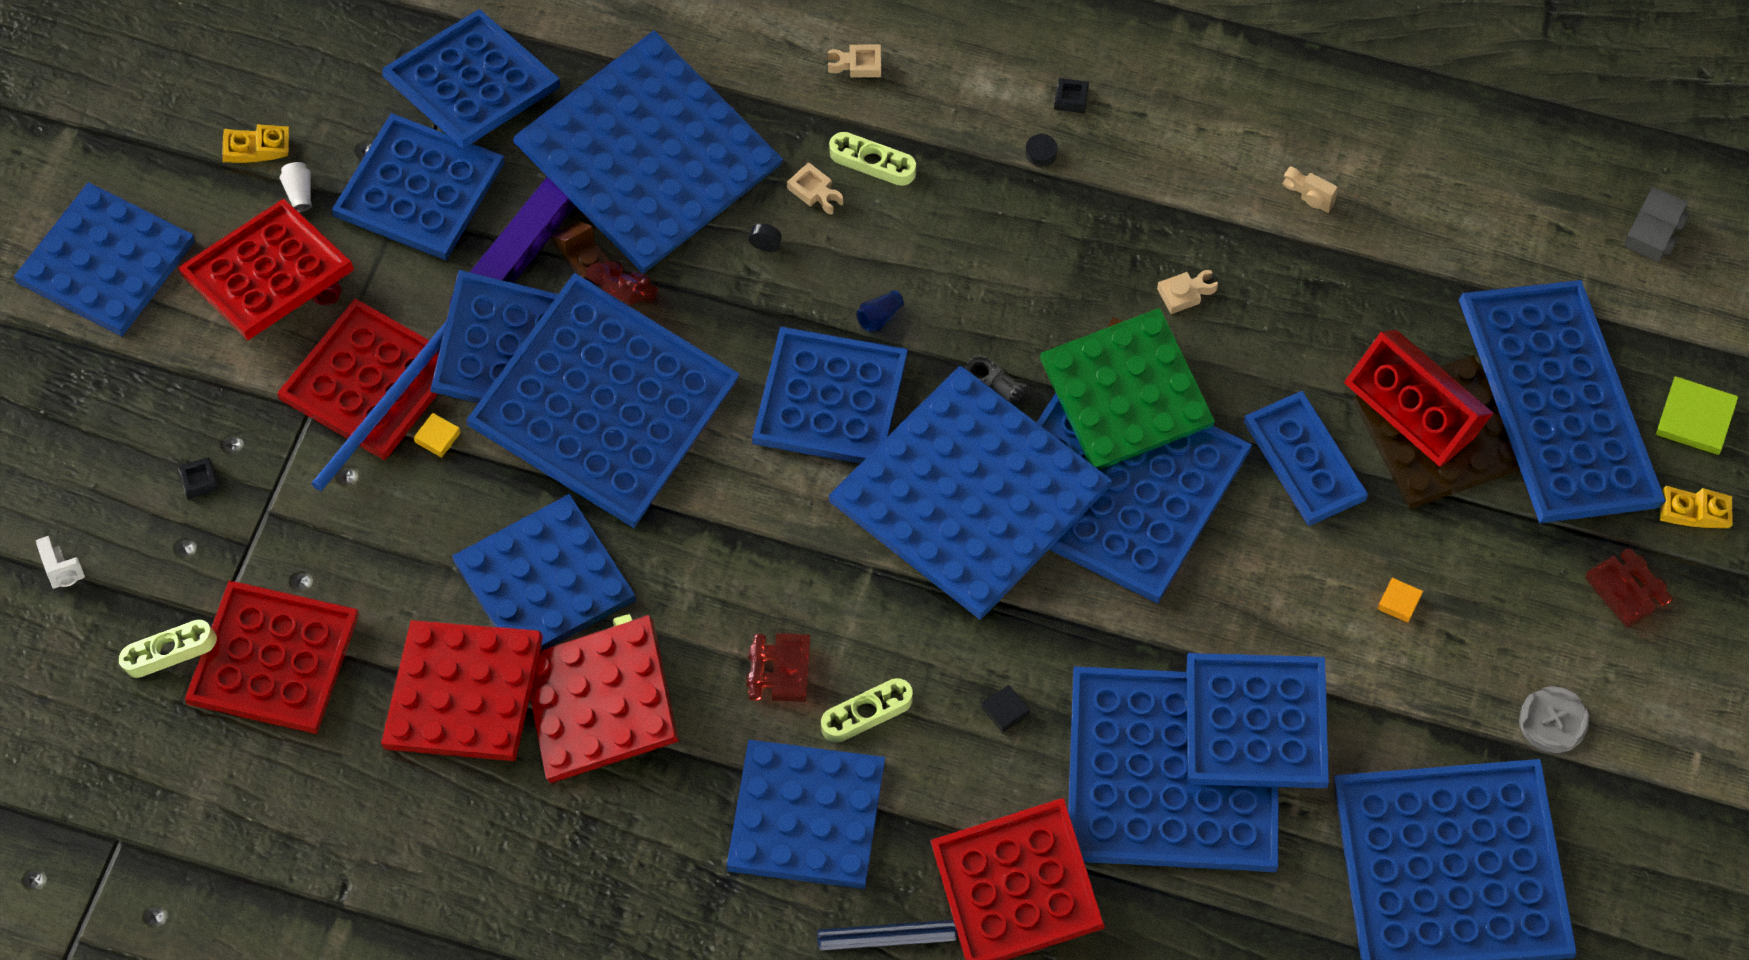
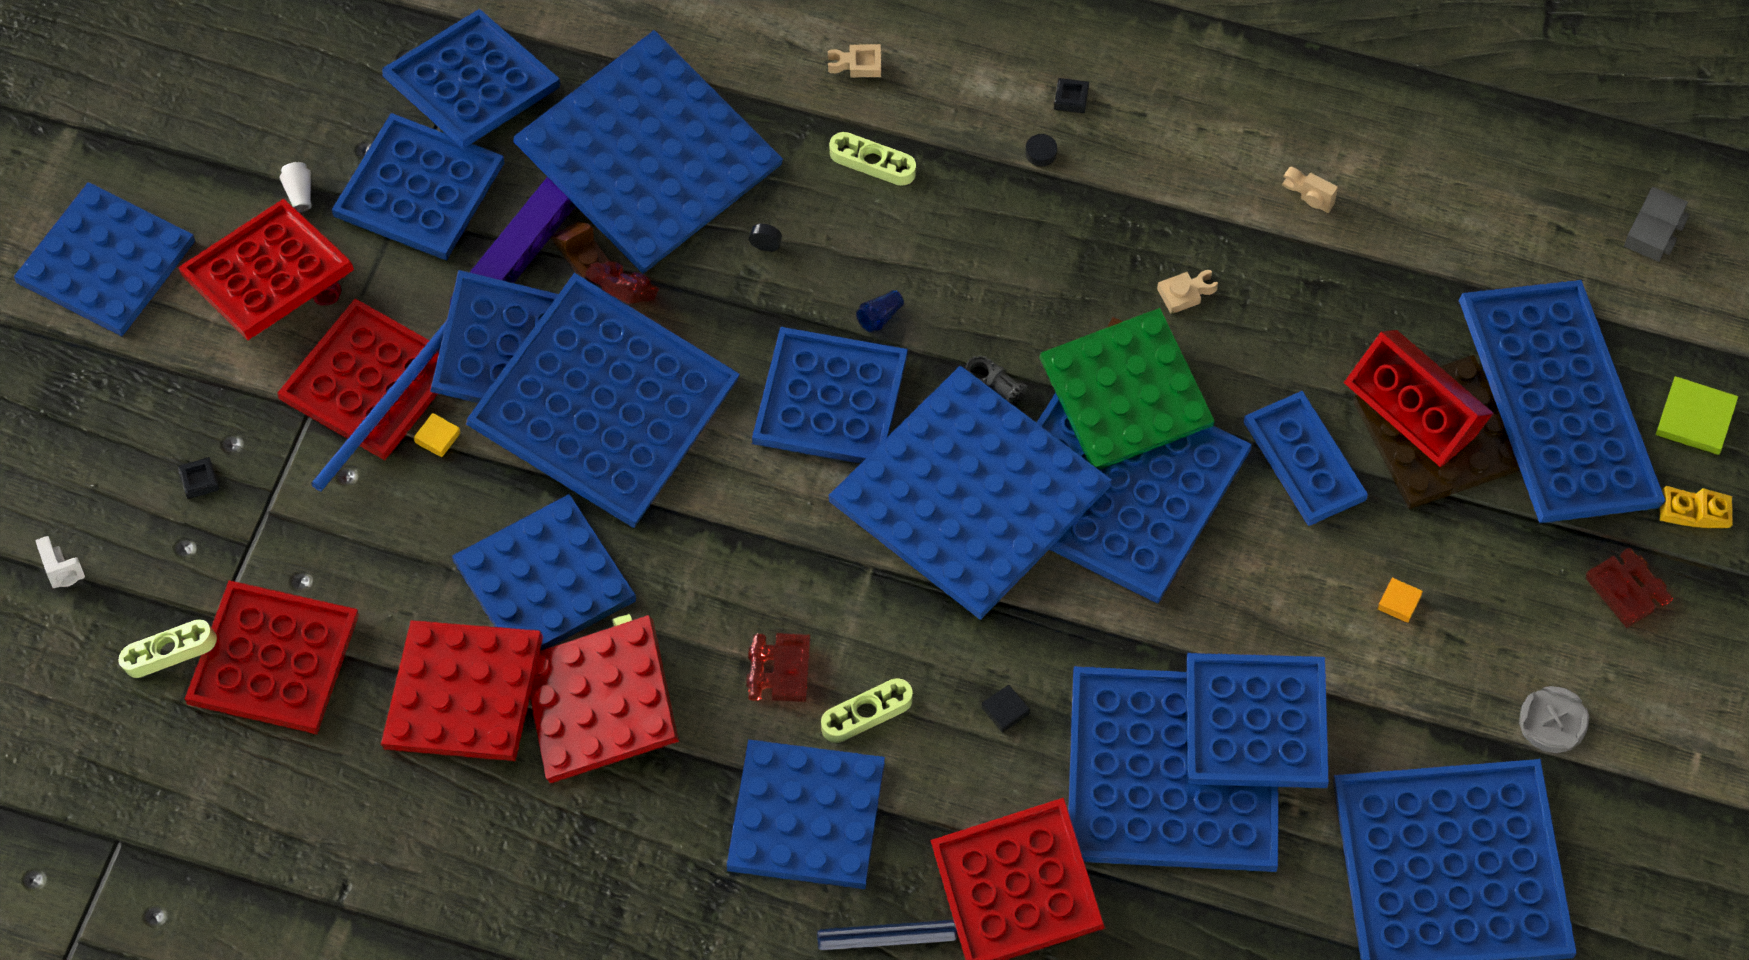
yellow slope [222,124,289,163] -> none
tan plate [787,162,843,214] -> none

